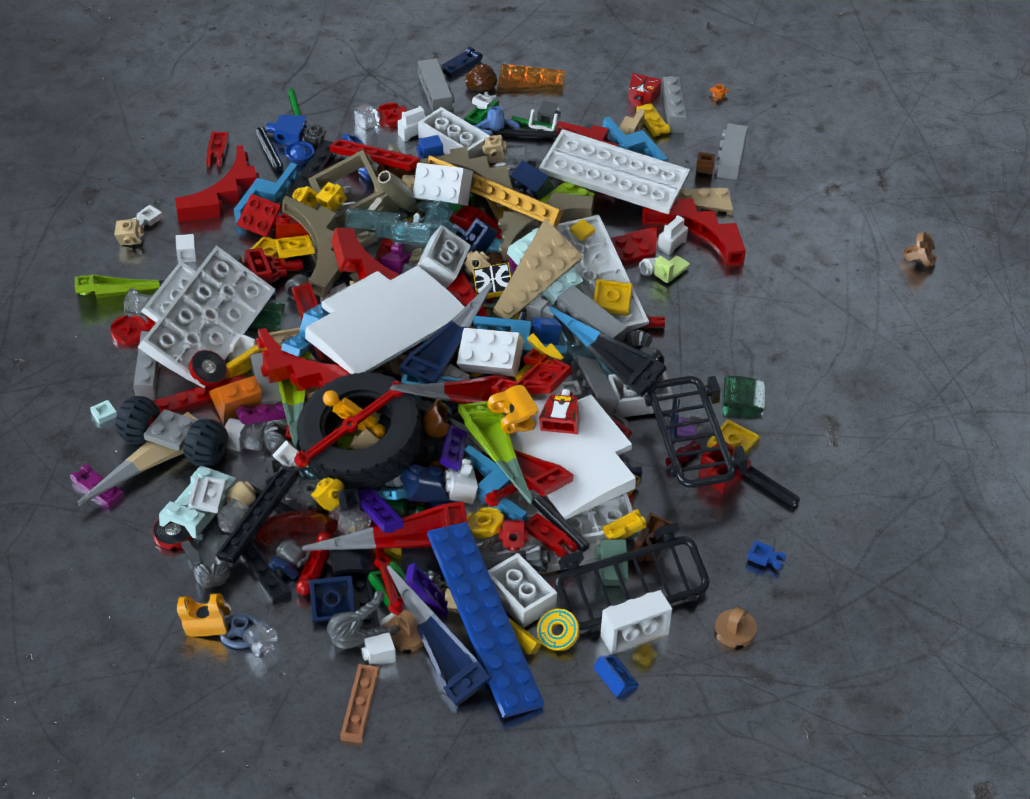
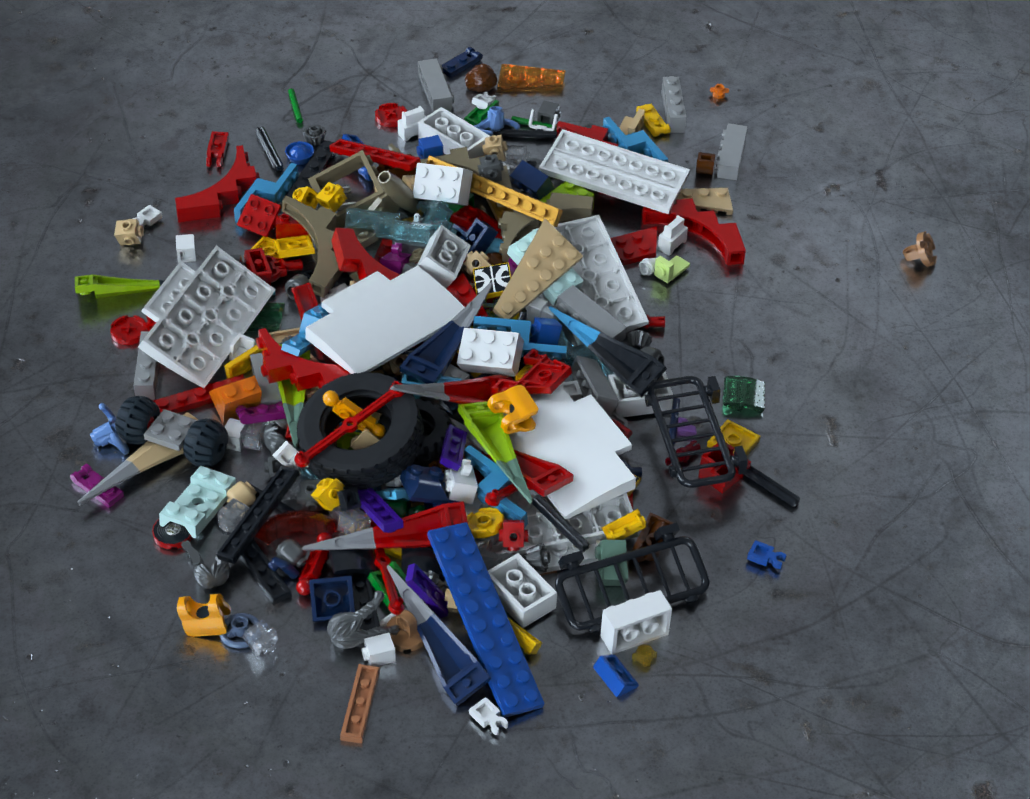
light aqua tile [90,400,117,424] -> none
clear leg [124,288,153,316] -> none
white plate [188,476,226,513] -> none
black tile [189,350,227,387] -> none
blue torso [266,115,307,146] -> none
clear brick [354,103,380,132] -> none
reddish brown hair [422,398,449,438] -> none
red hinge [524,513,578,558] -> none
yellow slope [527,333,564,362] -> none
yellow tile [537,608,579,651] -> none
red torso [539,389,579,434] -> none
yellow tile [570,219,595,241] -> none
yellow tile [593,279,633,316] -> none
red torso [628,73,662,107] -> none
medium nougat tile [715,606,757,648] -> none
none -> medium blue piece [90,403,129,455]
none -> white plate [469,697,508,735]
none -> dark grey brick [477,154,504,182]

